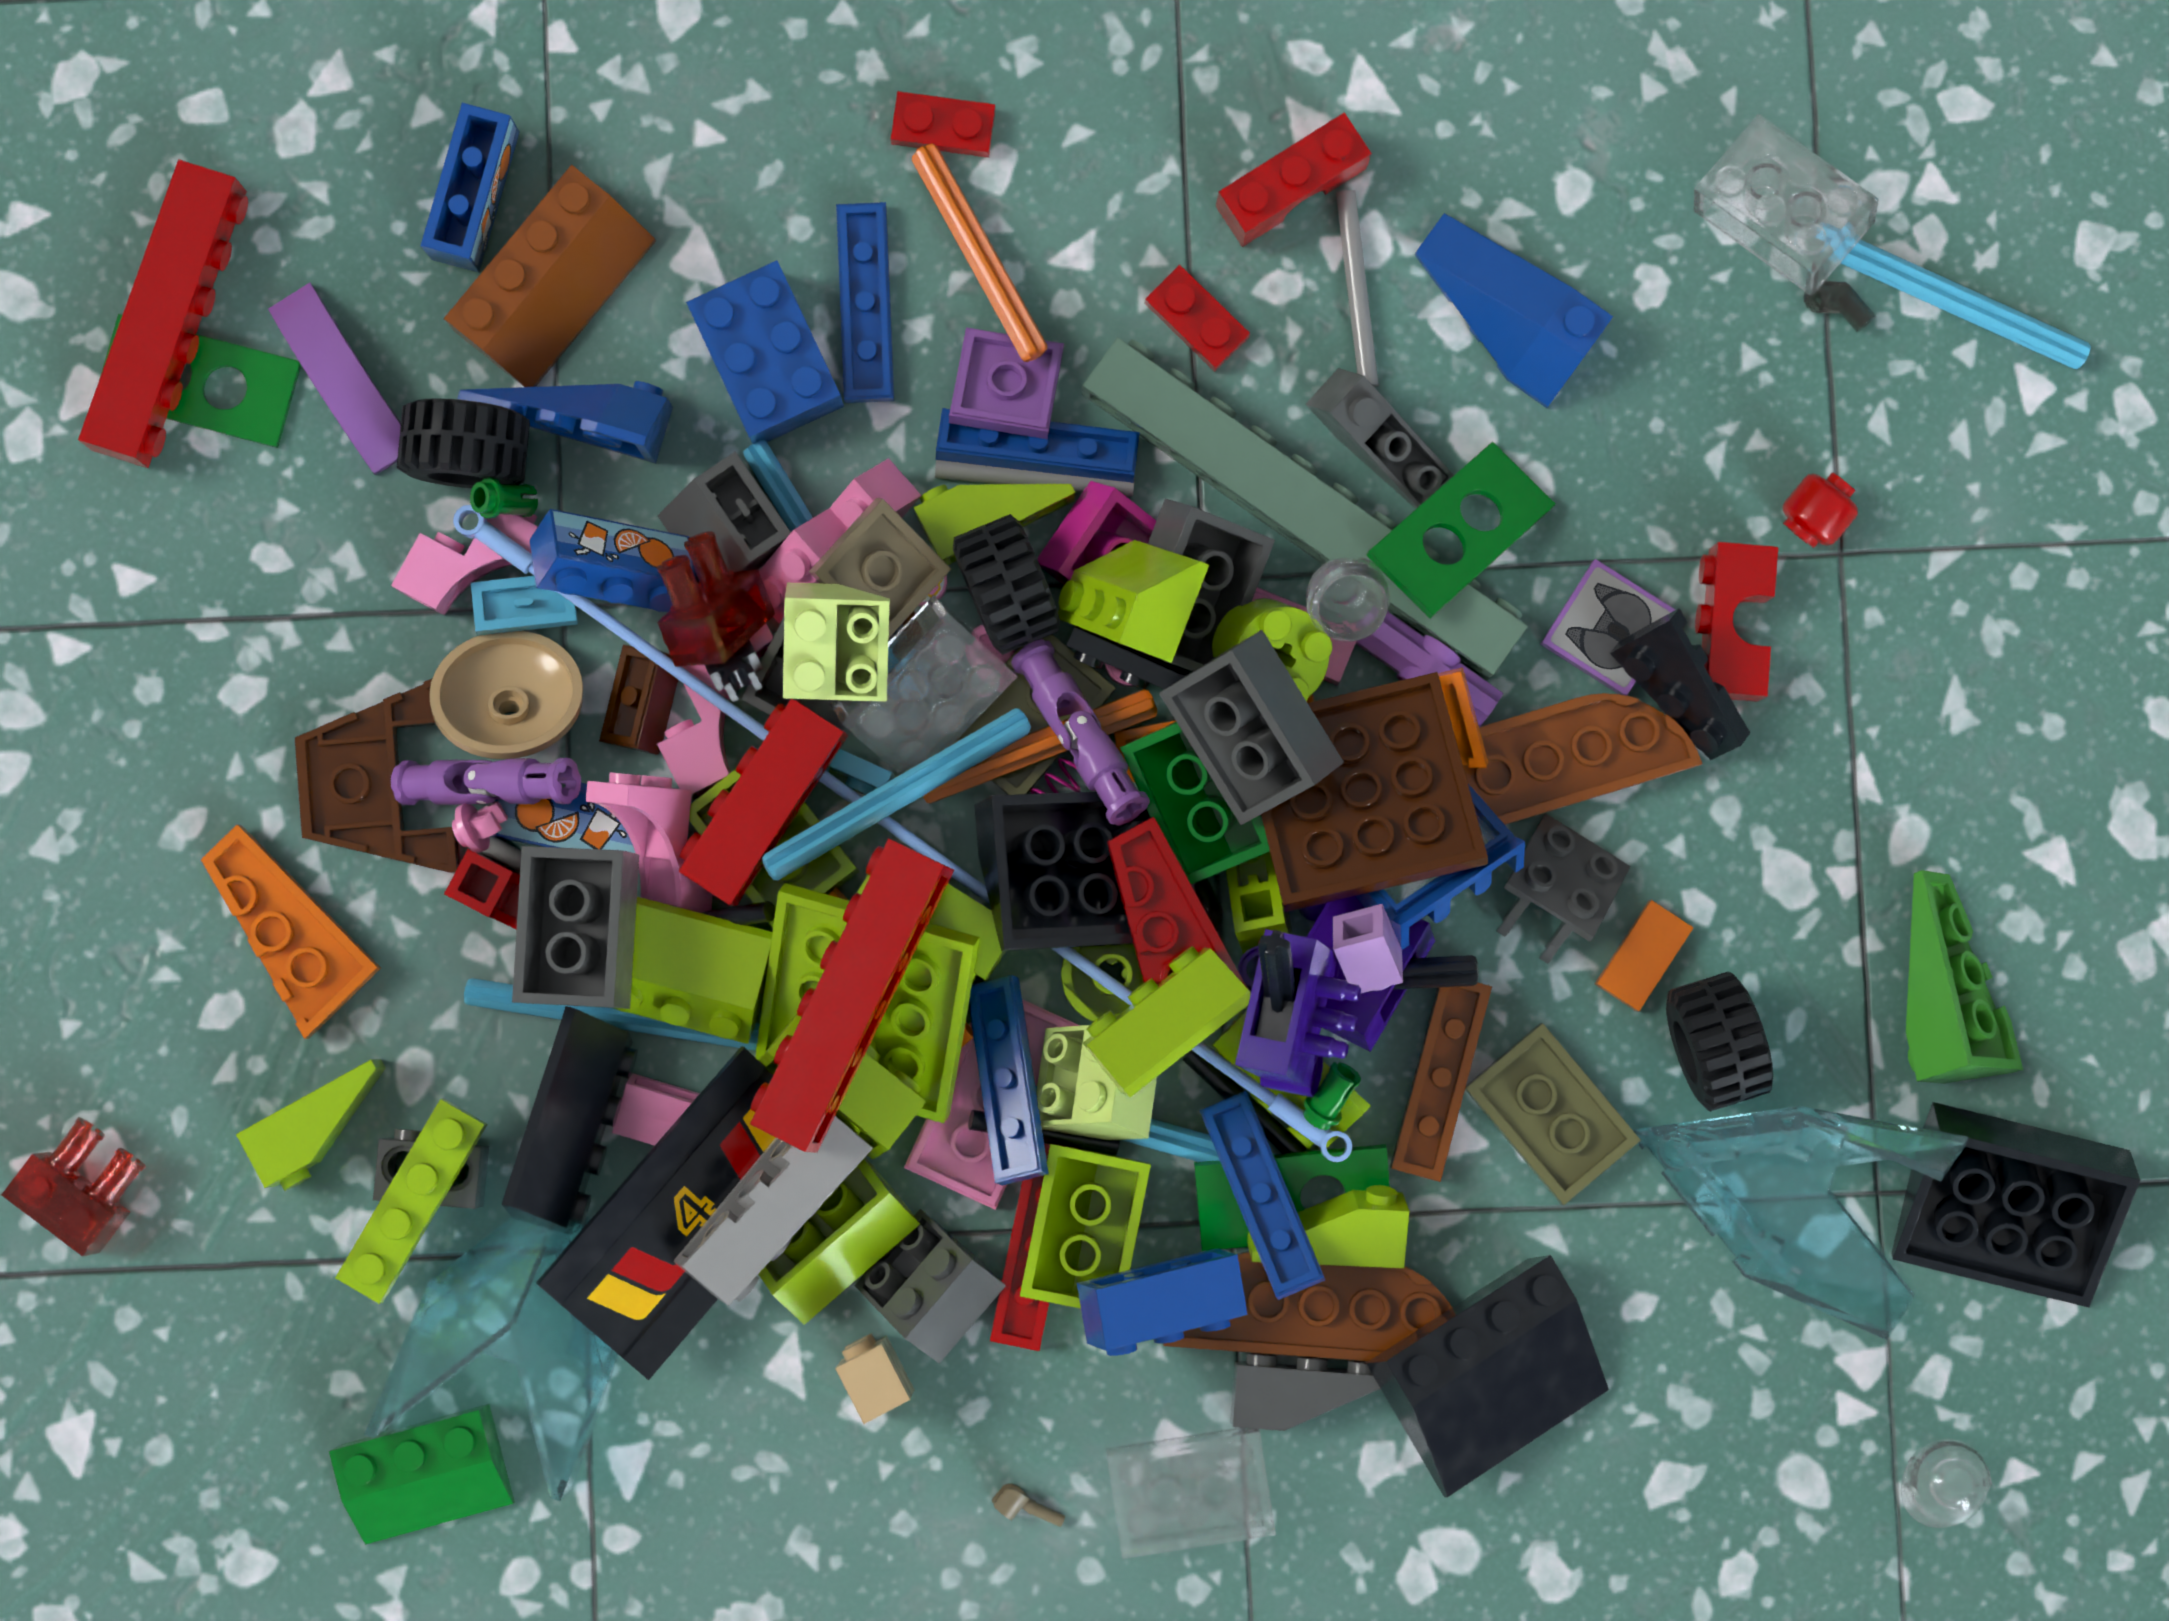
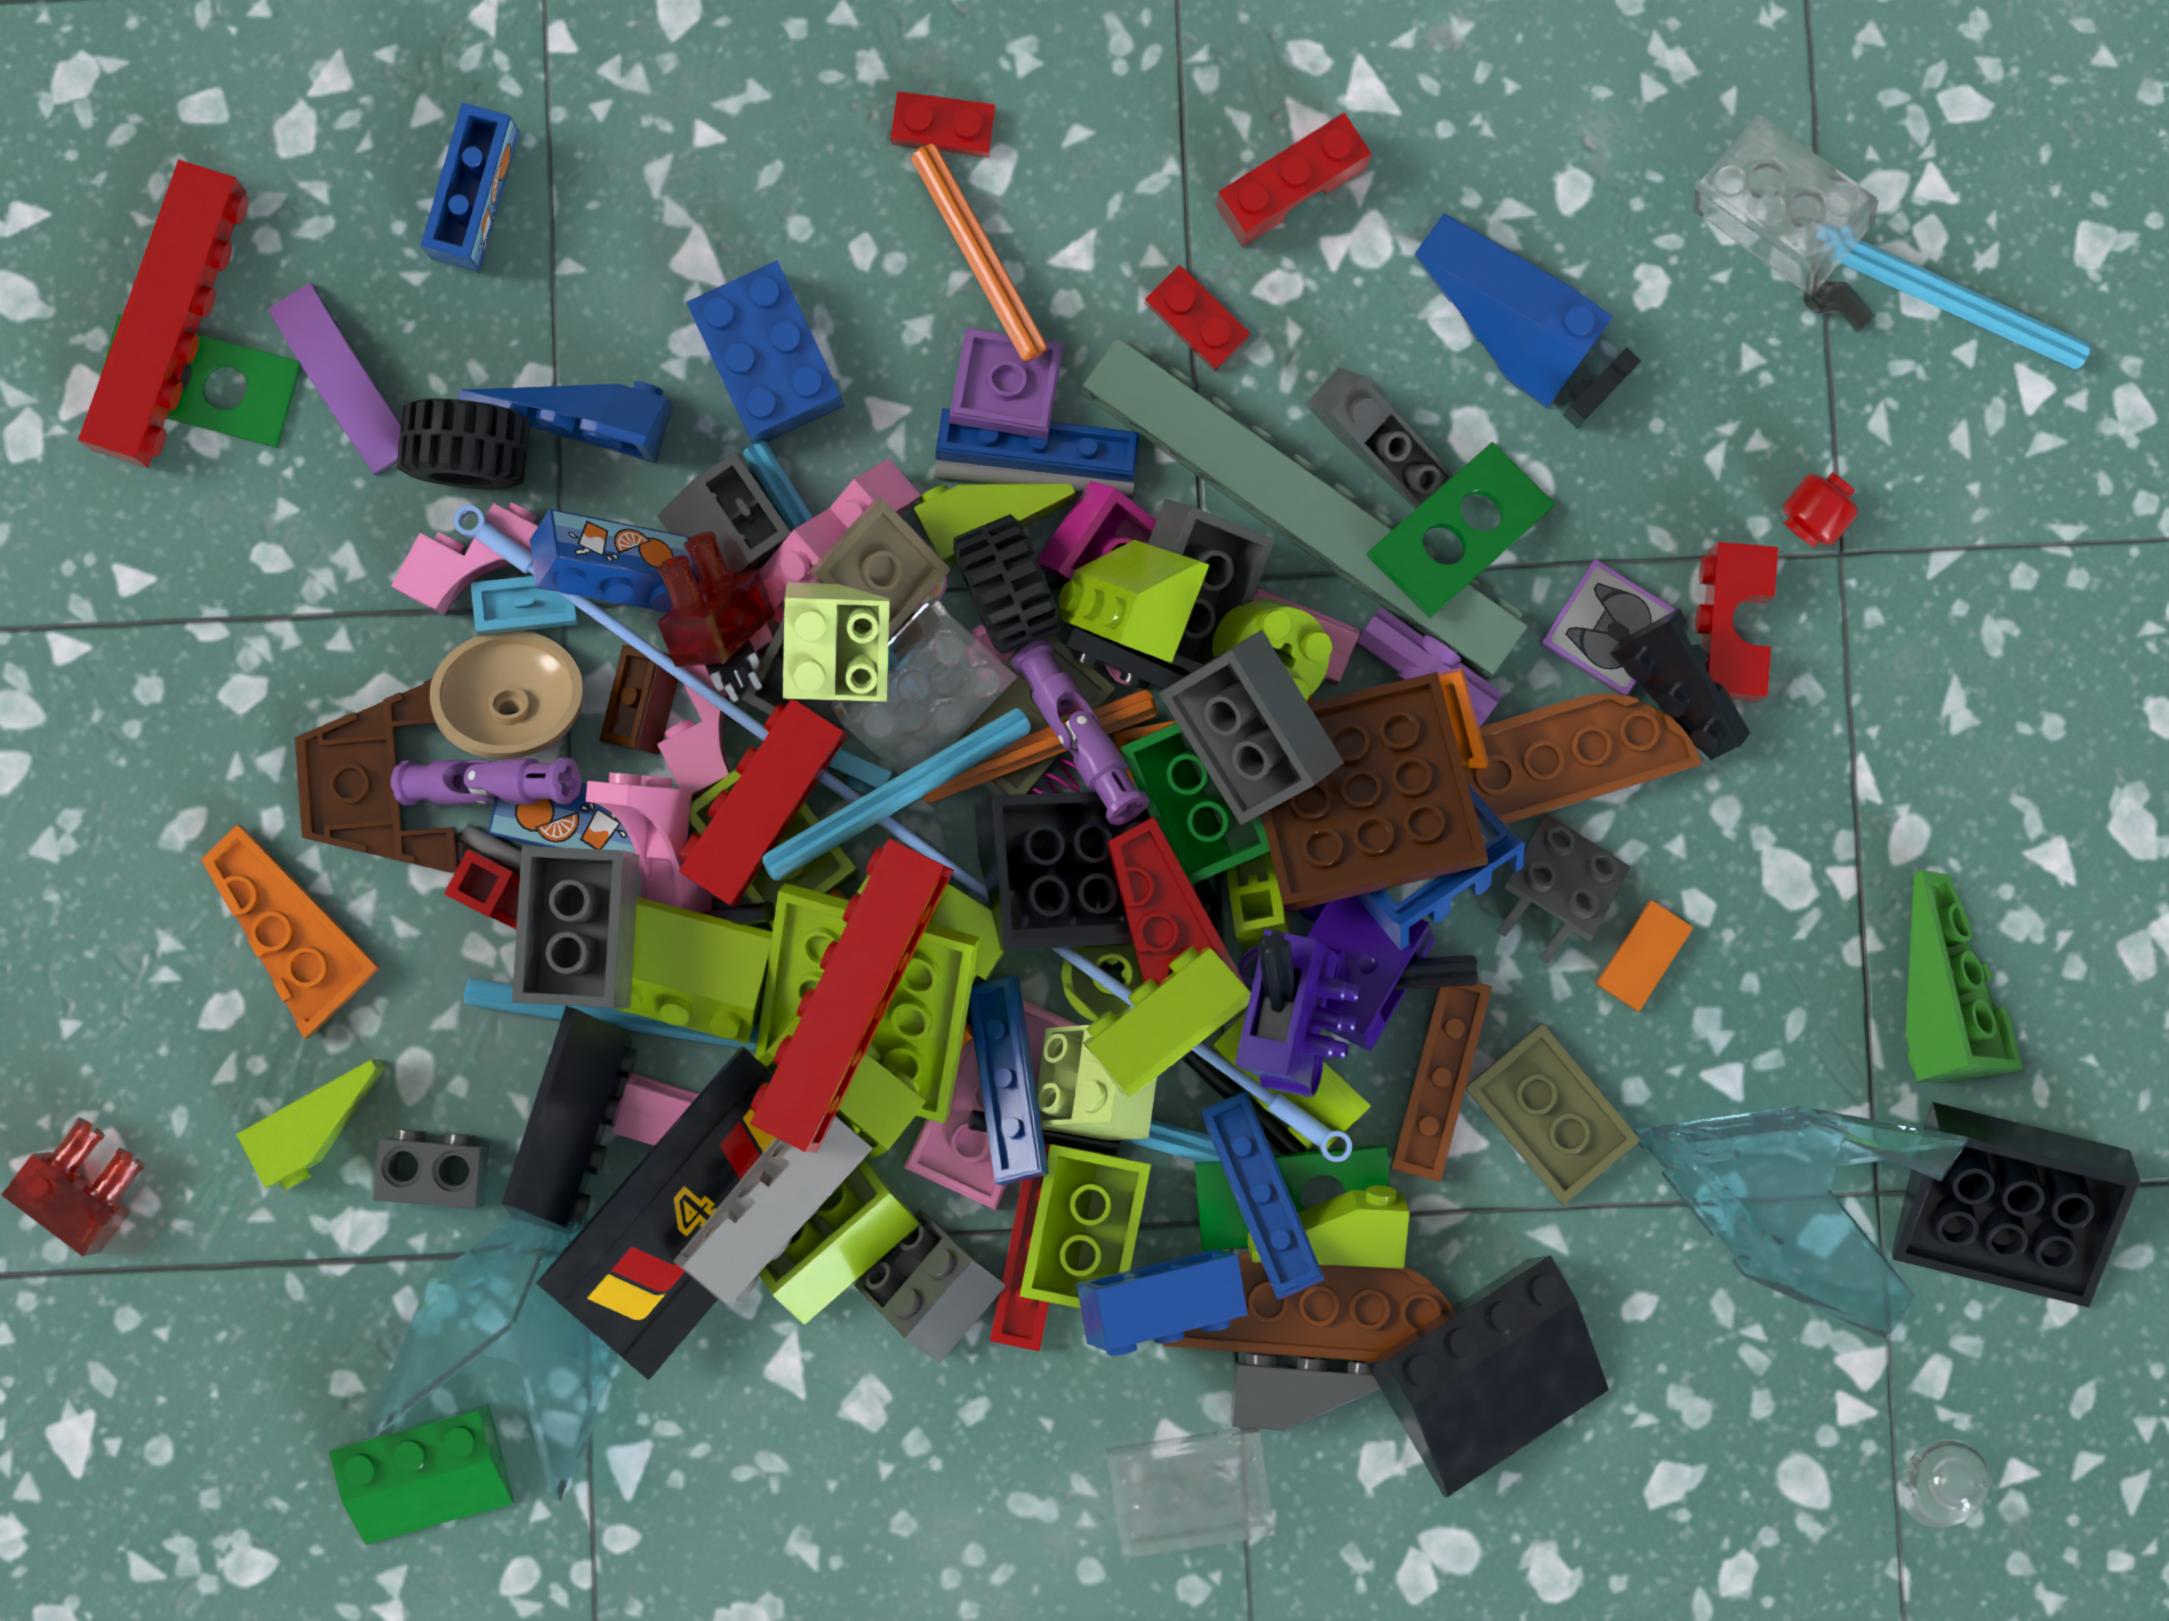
lime plate [335,1098,488,1304] -> none
dark orange slope [443,164,656,387] -> none
bright pink plate [452,801,508,853] -> none
green pin [470,478,538,519] -> none
tan brick [835,1333,915,1424] -> none
blue tile [836,202,895,403] -> none
dark tan hand [992,1483,1065,1527] -> none
green pin [1303,1062,1361,1130] -> none
clear helmet [1306,557,1391,642] -> none
lavender brick [1333,904,1403,993] -> none
light grey bar [1336,190,1379,387] -> none
black tyre [1666,972,1773,1112] -> none
none -> black plate [1563,347,1641,429]

